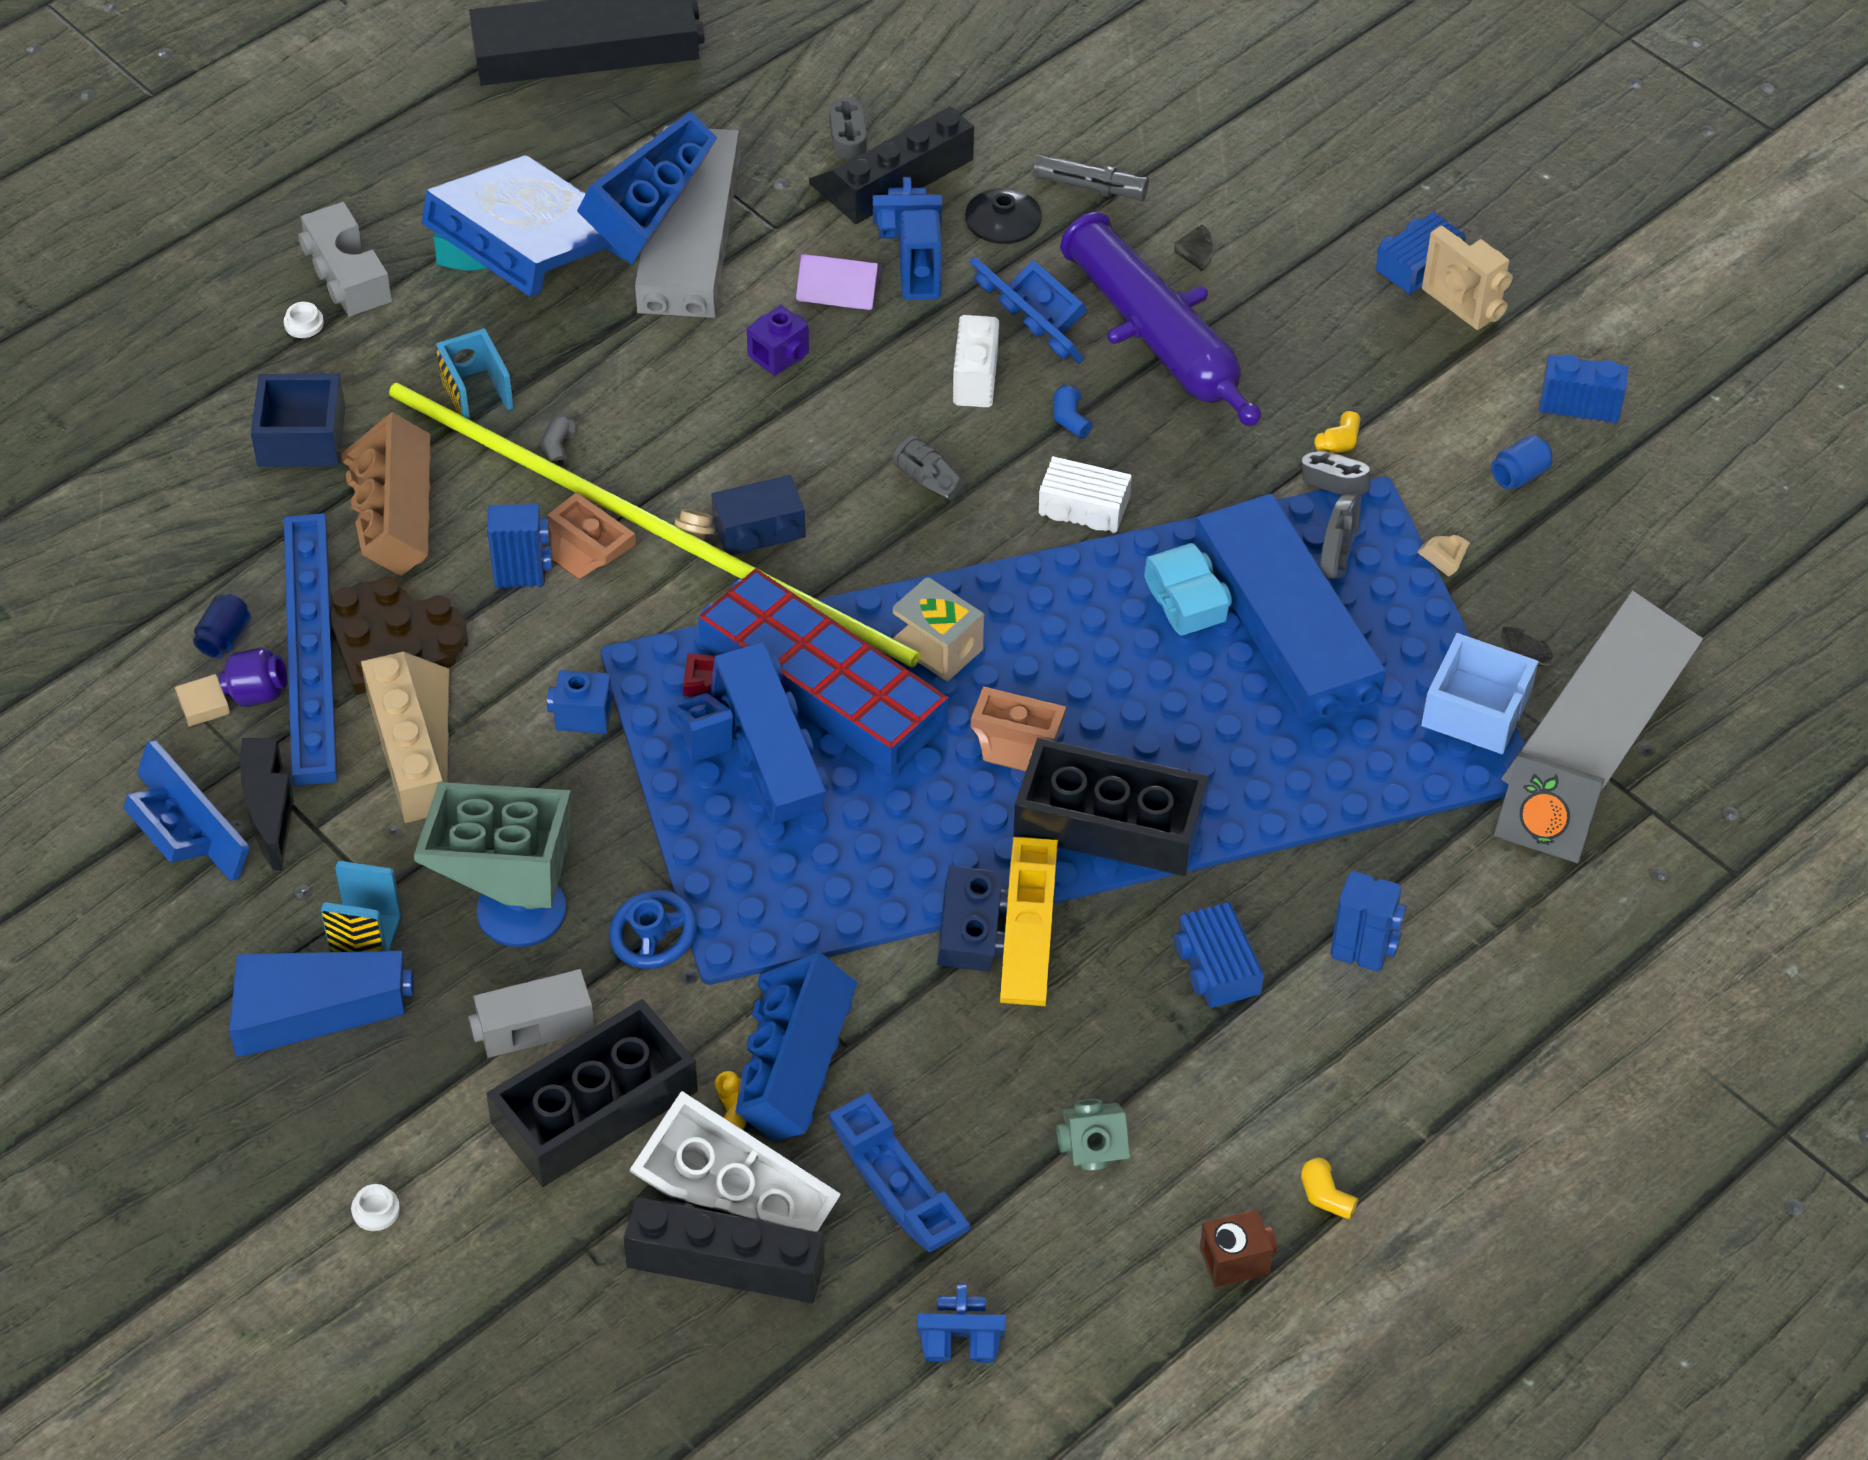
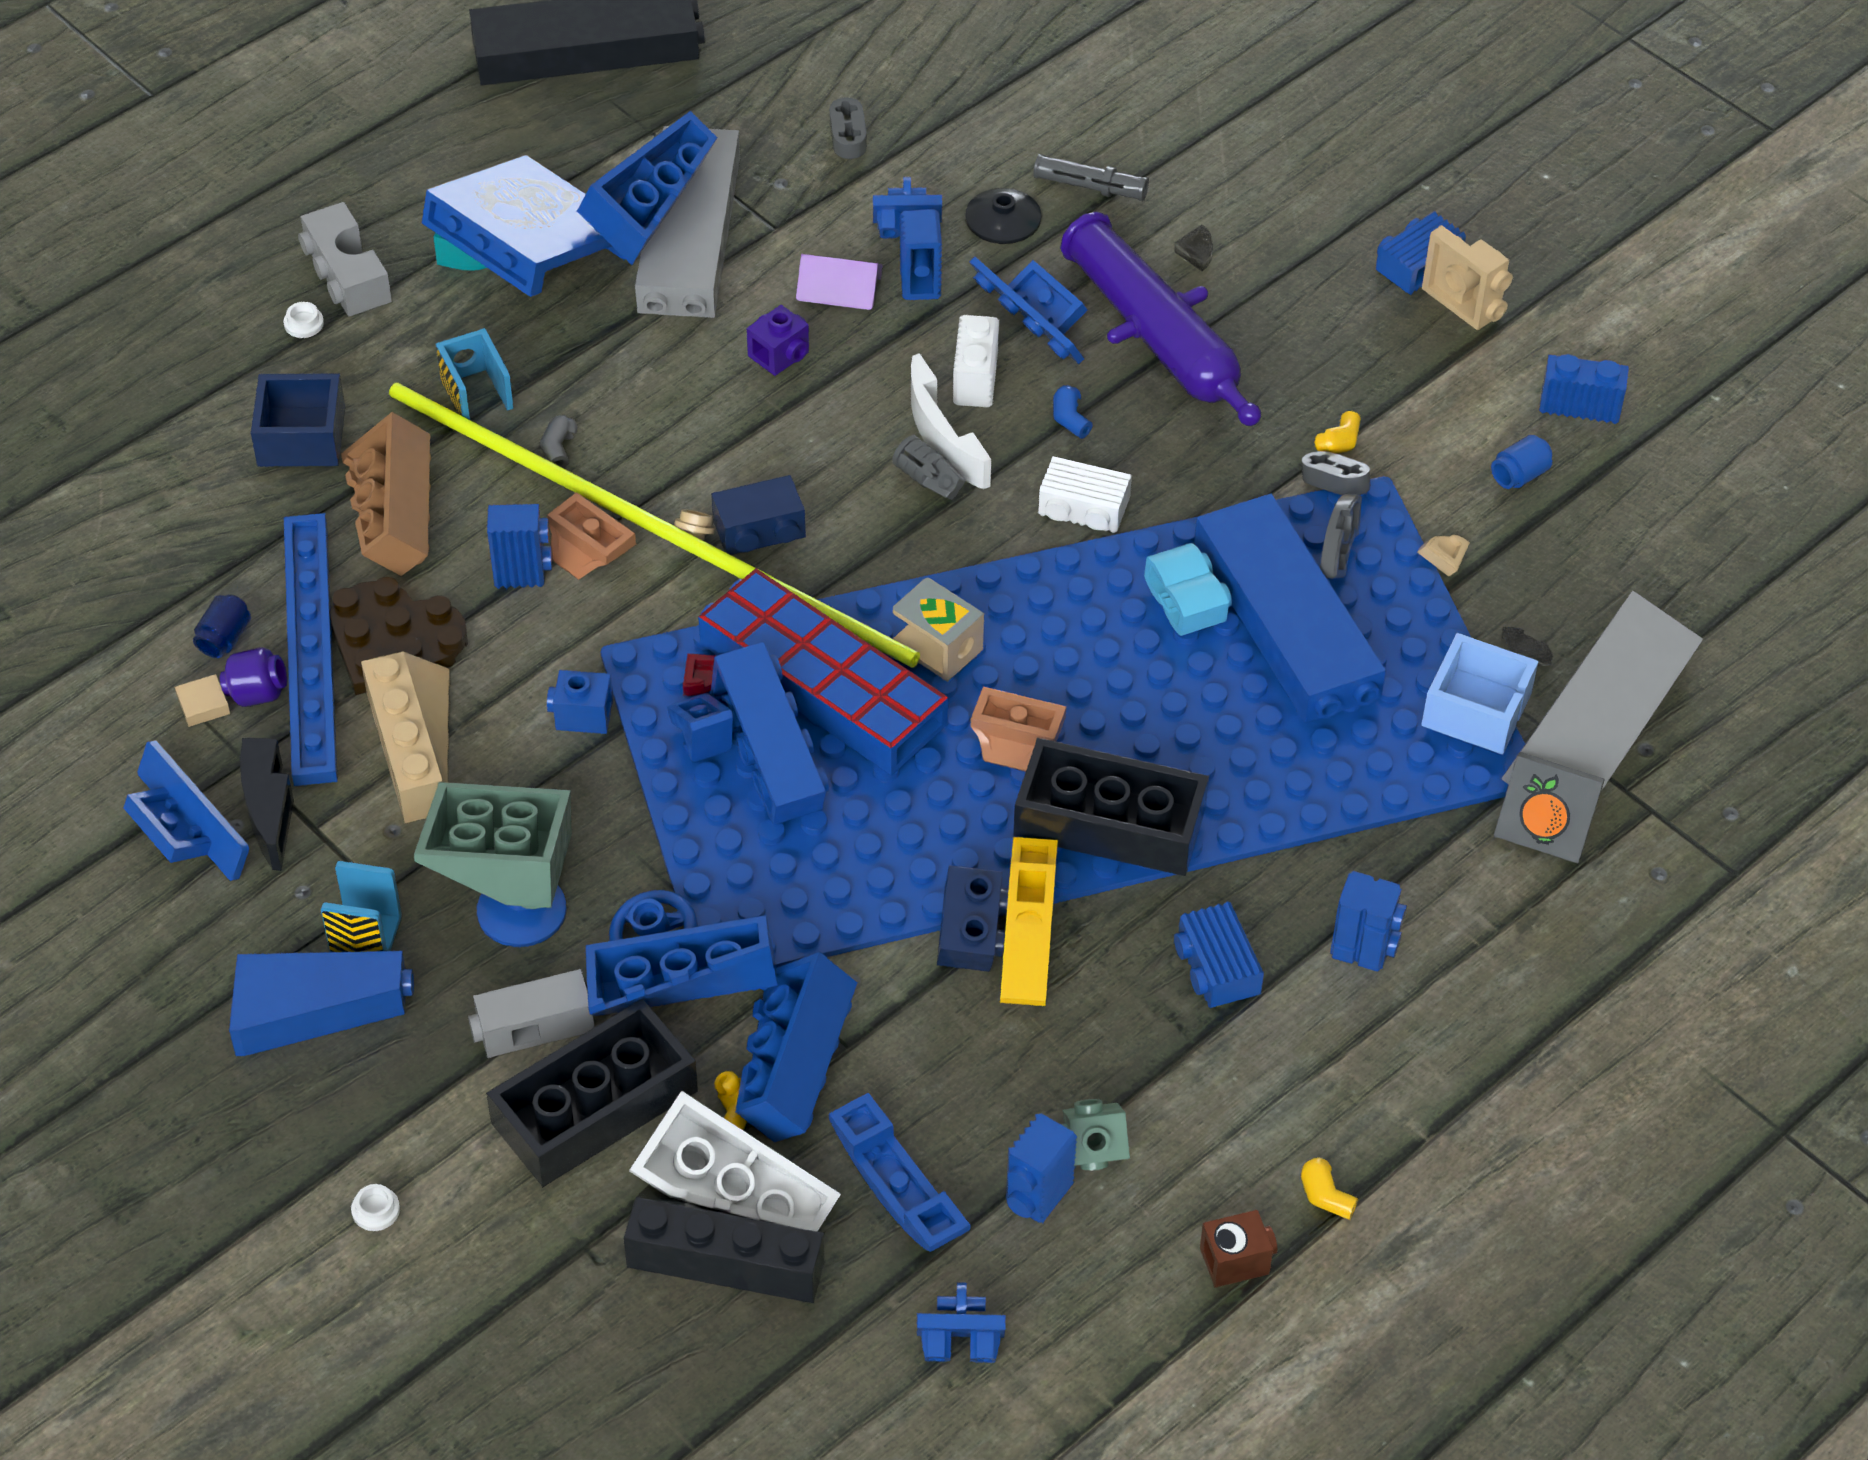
black wedge [809,106,974,224] -> none
none -> blue wedge [585,915,778,1016]
none -> white slope [911,353,991,489]
none -> blue brick [1006,1113,1077,1223]

